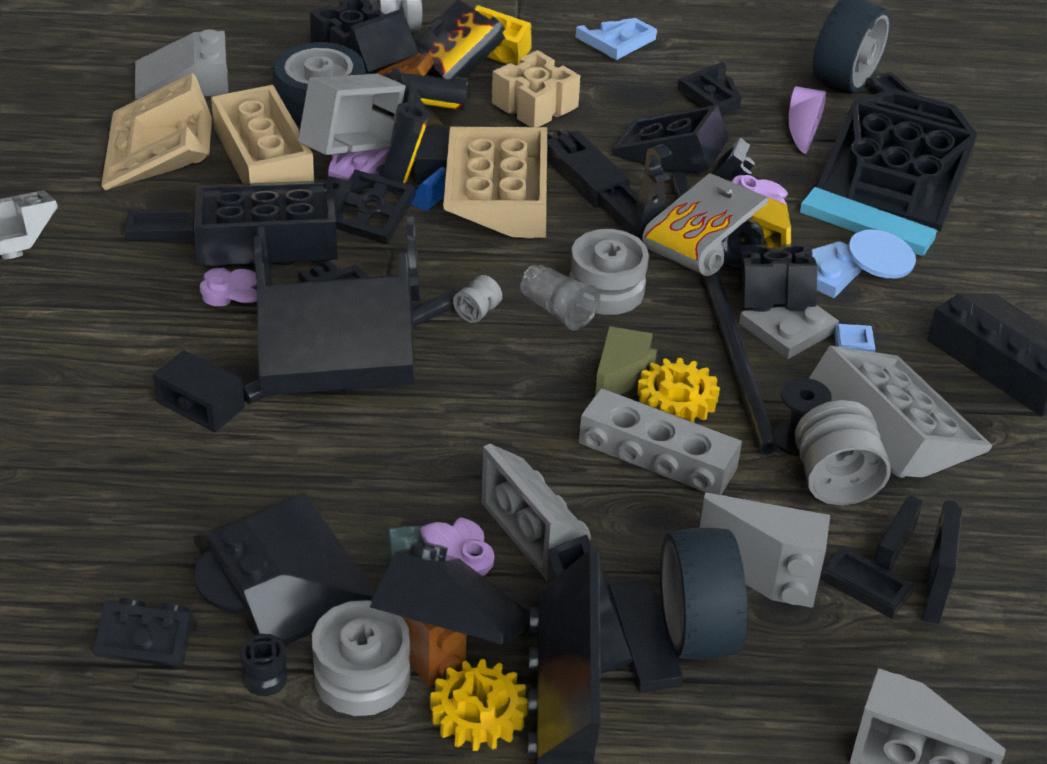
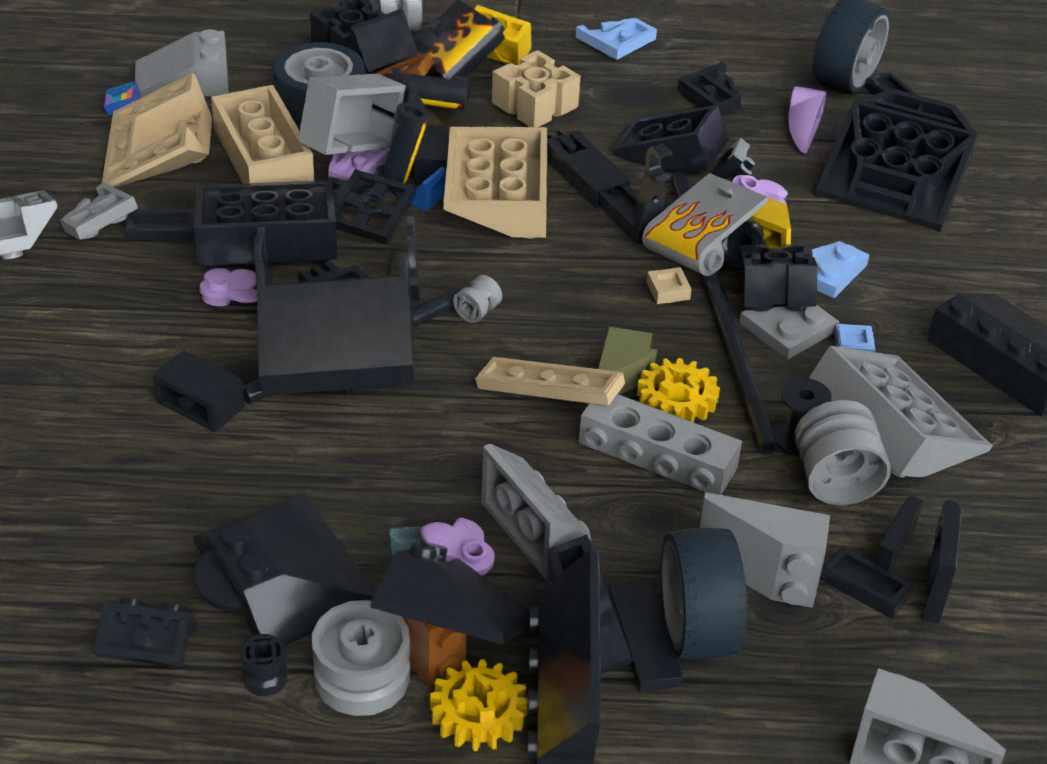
clear plant [520,265,600,331] -> none
light grey wheel [569,229,649,315] -> none
medium azure tile [800,187,937,256] -> none
light blue piece [848,230,916,278] -> none
none -> light grey wing [60,183,138,240]
none -> blue tile [104,81,140,115]
none -> tan tile [475,357,625,406]
none -> tan plate [646,267,692,304]

